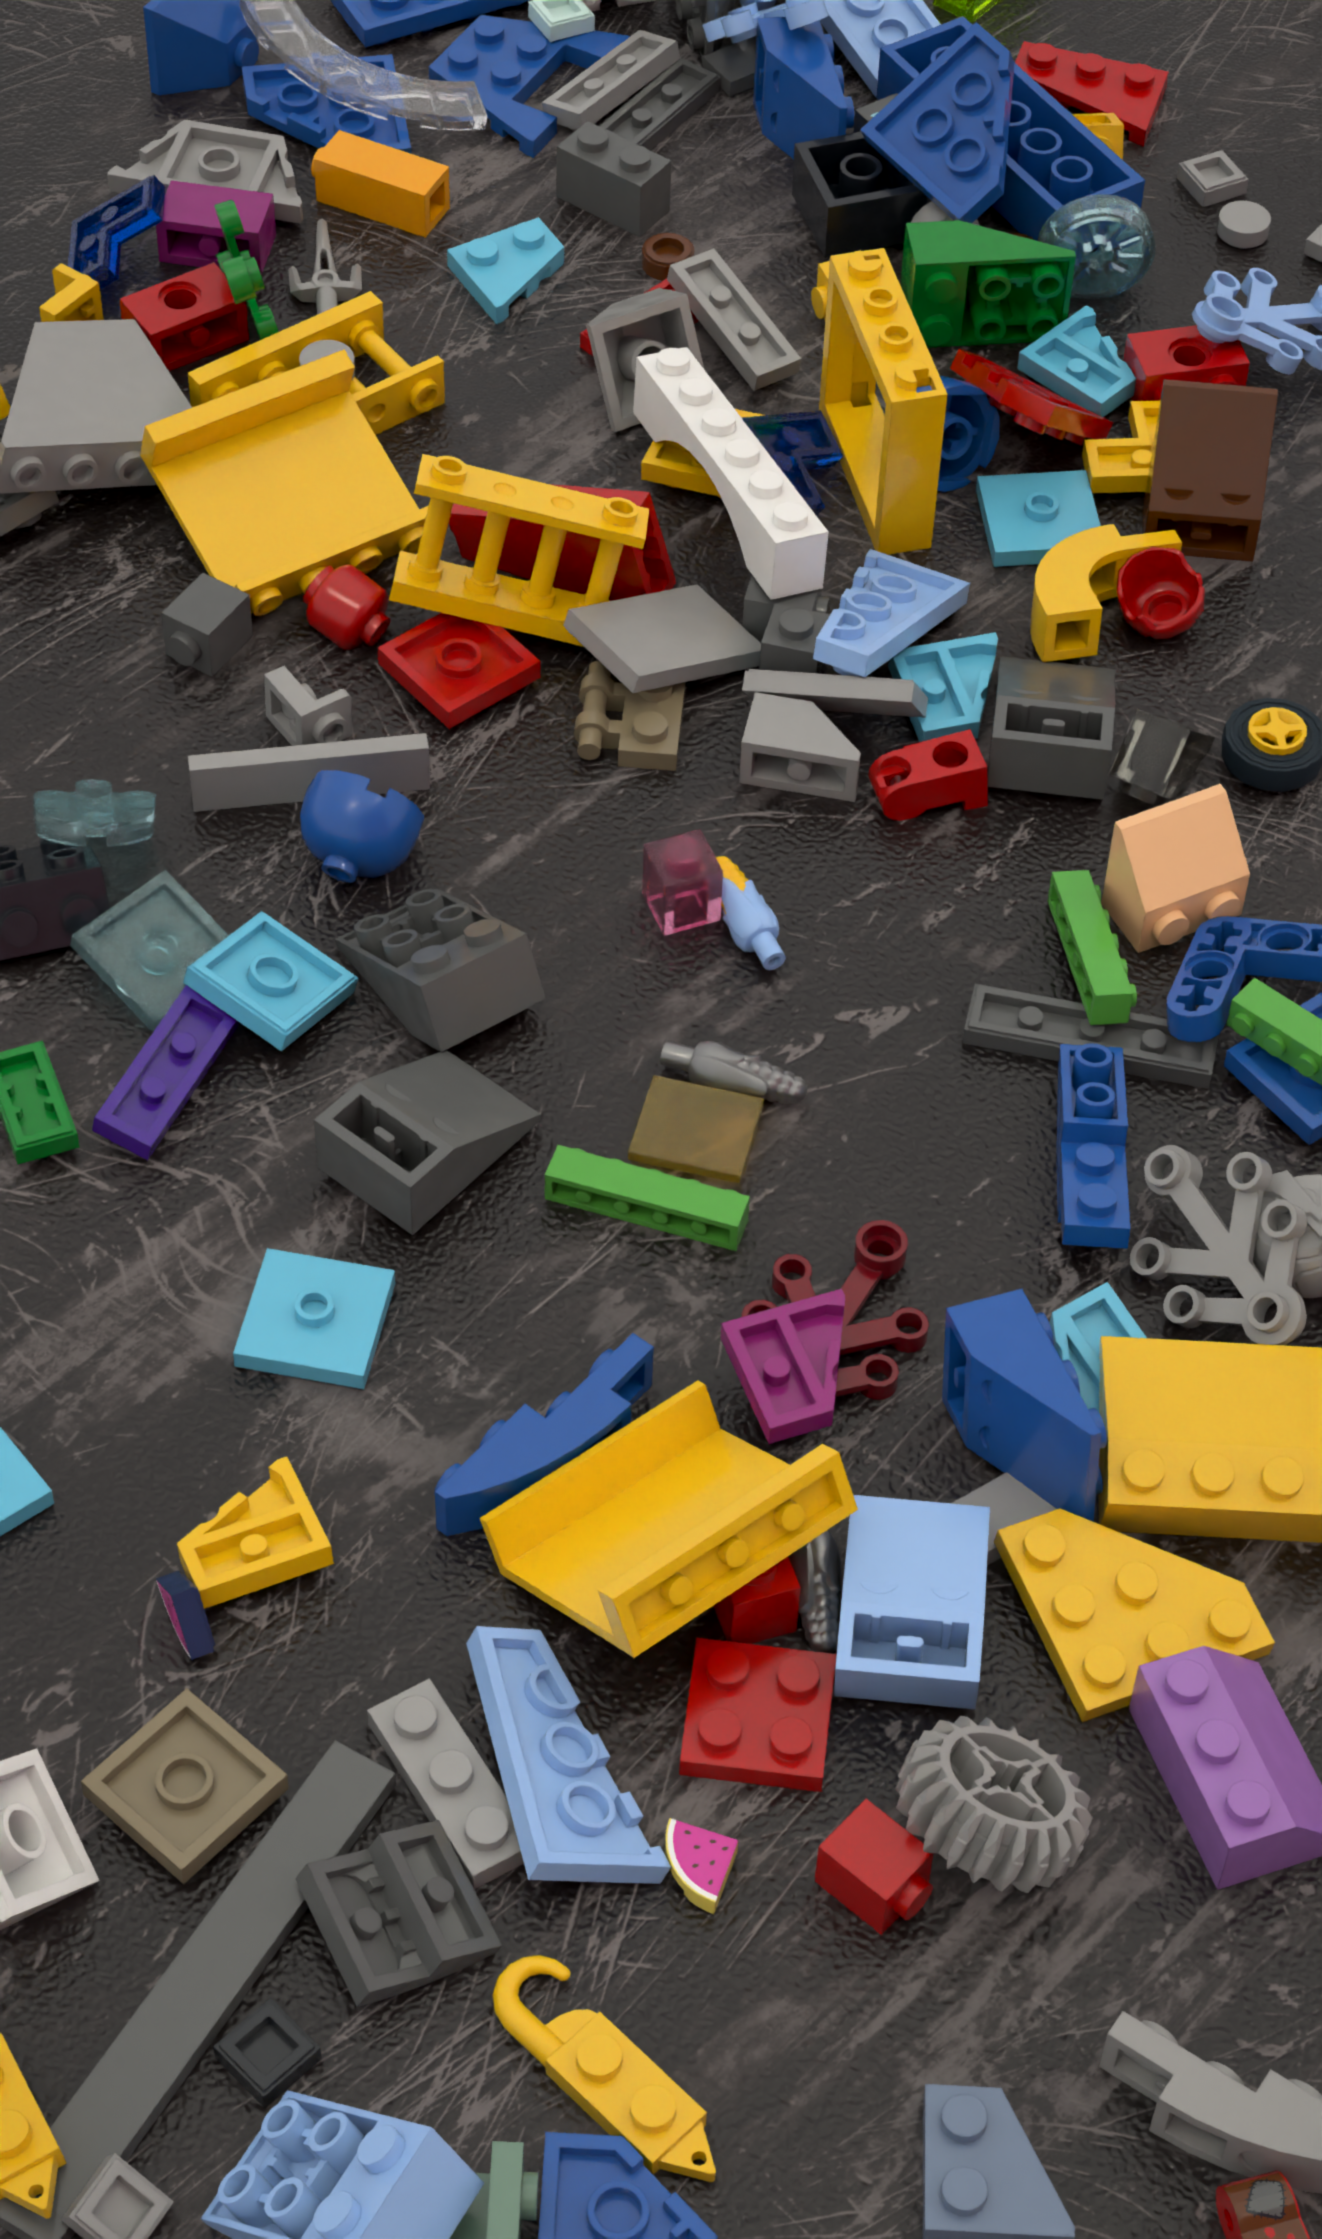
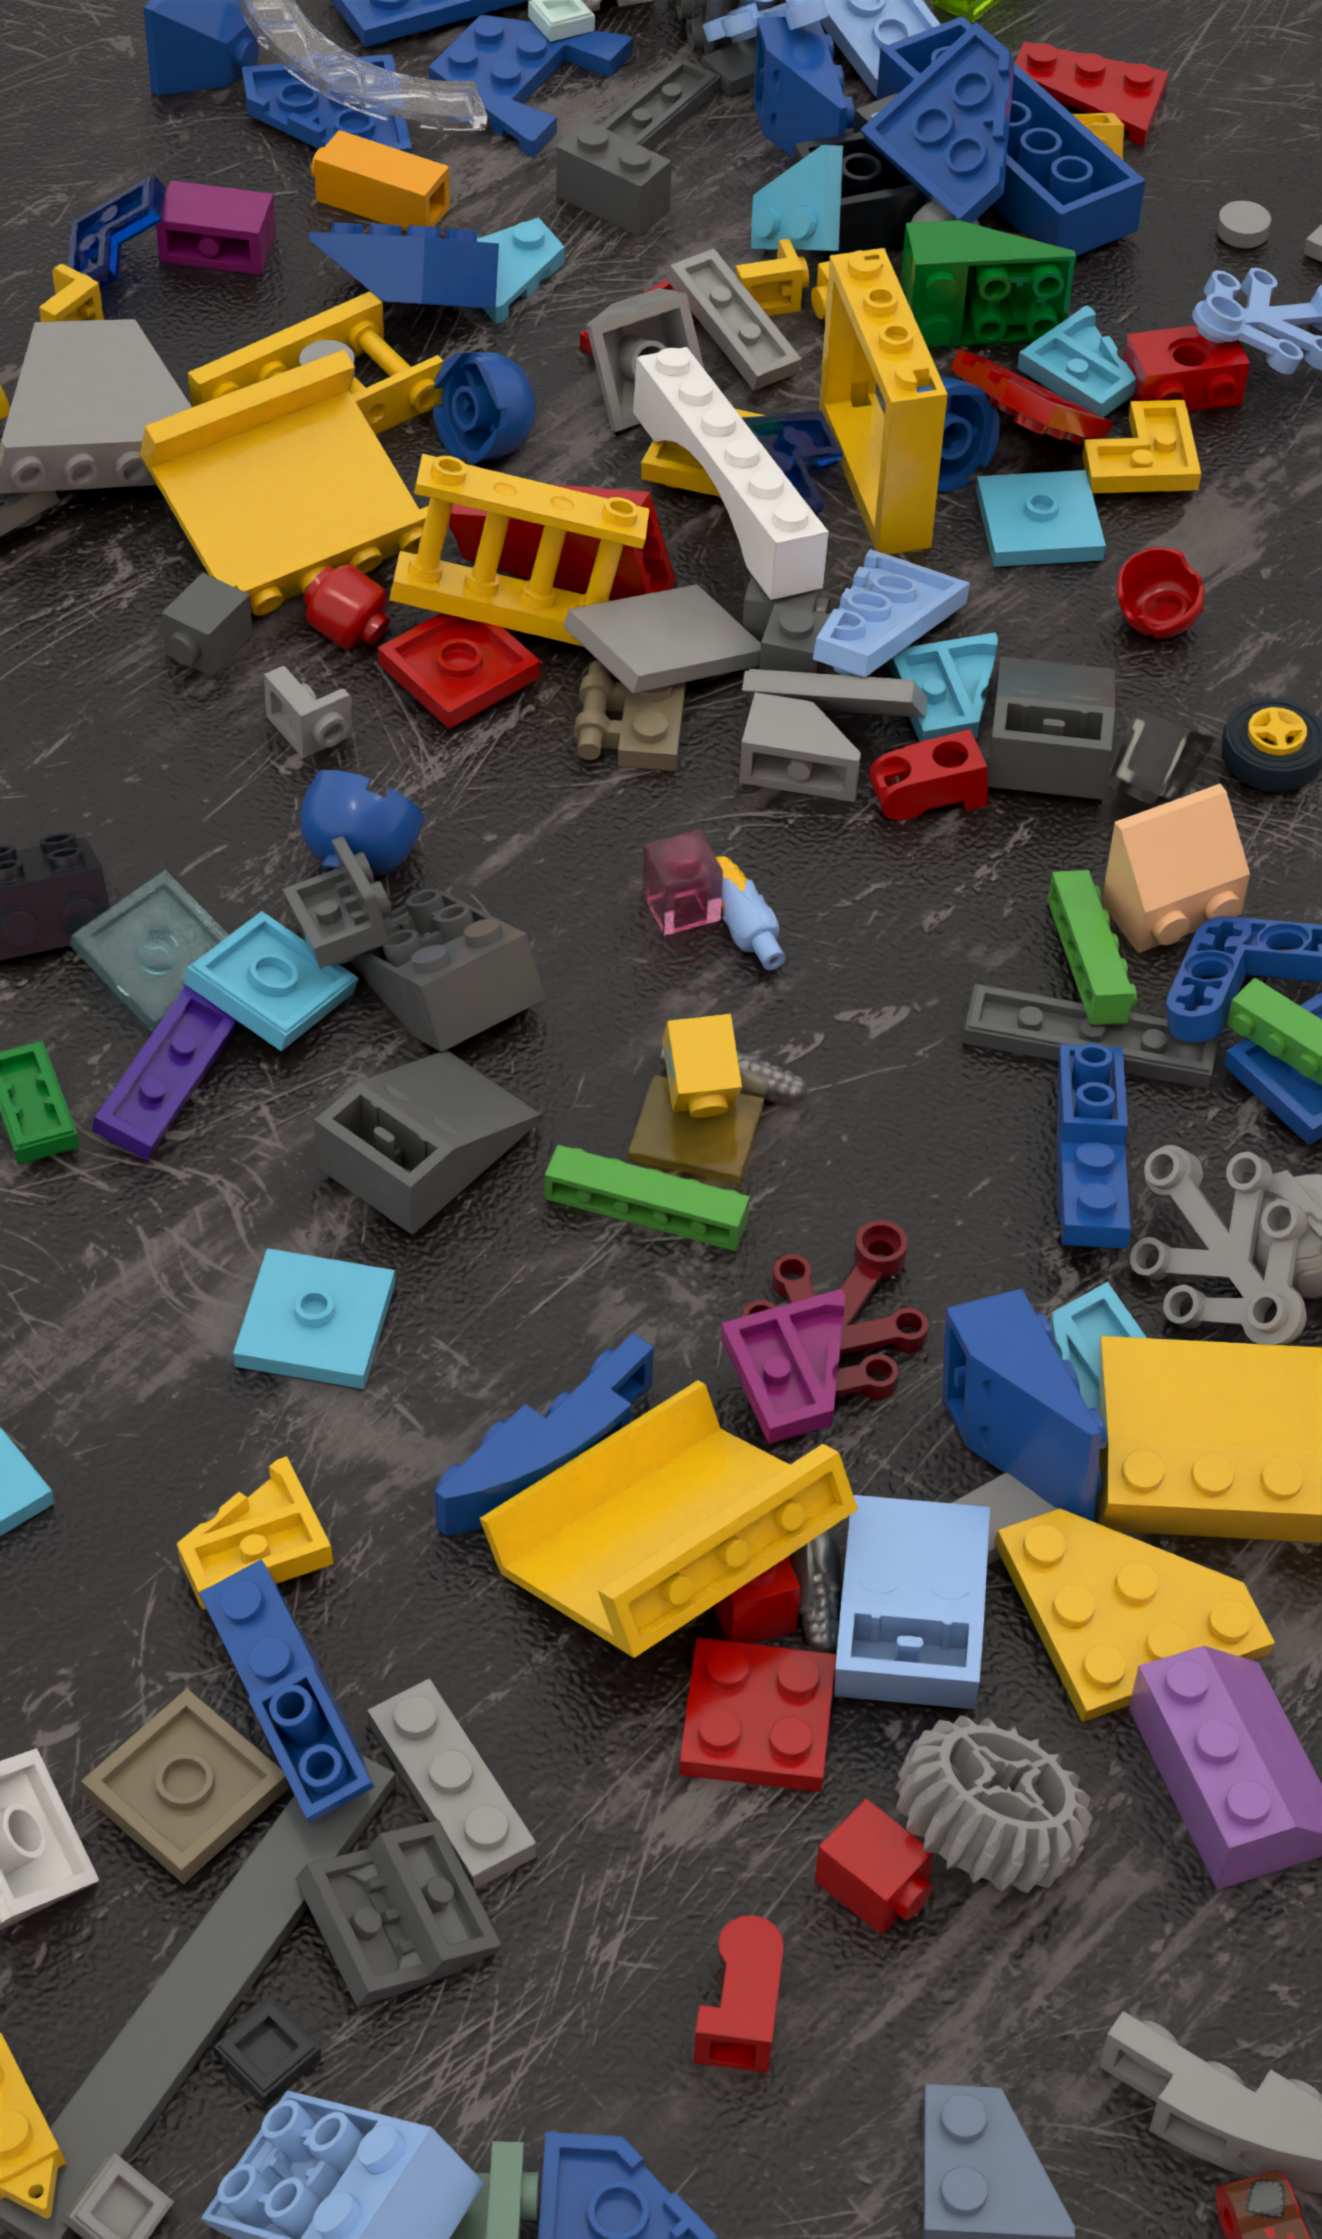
clear light blue plate [33,779,156,847] -> none
light grey wing [107,120,303,224] -> none
red brick [119,262,249,371] -> none
dark blue tile [156,1570,215,1660] -> none
light grey tile [188,733,430,812] -> none
green plant [214,199,279,340] -> none
light grey piece [288,219,362,315] -> none
light blue wing [466,1626,671,1884] -> none
yellow plate [492,1955,716,2182] -> none
light grey plate [542,30,680,131] -> none
reddish brown tile [642,233,695,281] -> none
dark pink tile [665,1818,738,1914] -> none
yellow arch [1030,524,1182,662] -> none
clear light blue wheel [1037,194,1155,299] -> none
reddish brown slope [1142,379,1278,562] -> none
light grey tile [1176,150,1249,207] -> none
none -> blue slope [199,1559,375,1823]
none -> dark grey bracket [282,836,392,969]
none -> blue slope [309,222,499,309]
none -> blue cylinder [433,352,536,463]
none -> yellow brick [662,1014,742,1118]
none -> red leg [694,1915,784,2073]
none -> yellow bracket [736,239,809,316]
none -> medium azure wing [751,145,843,251]

